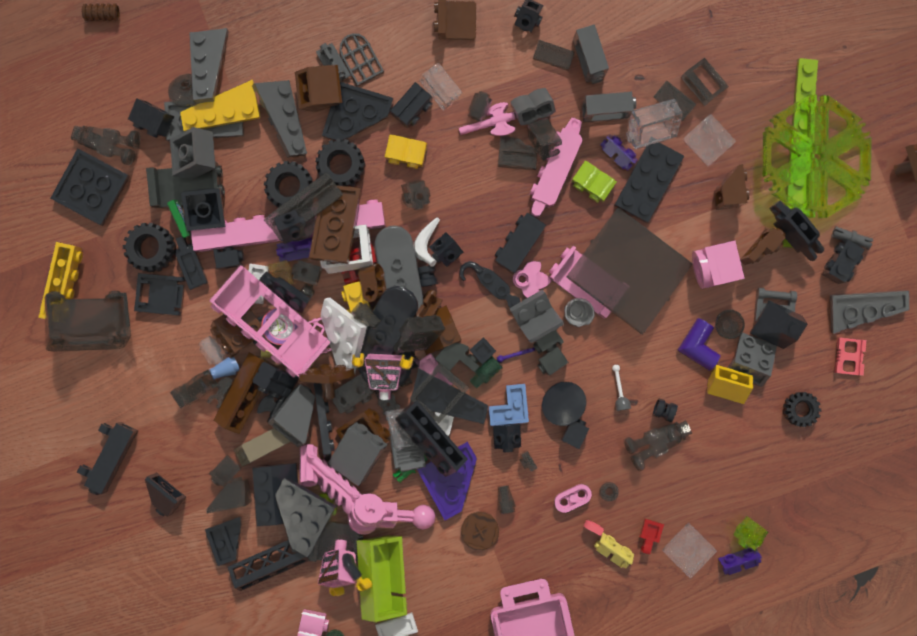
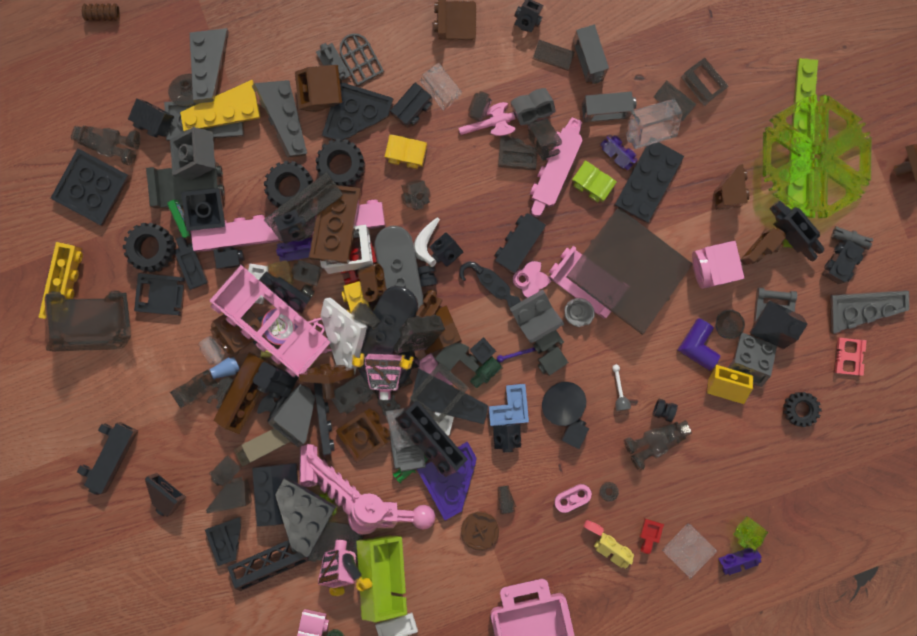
dark grey brick [327,422,388,486] -> none
clear smoke plate [519,450,537,472] -> none
clear hinge [683,114,736,167] -> none

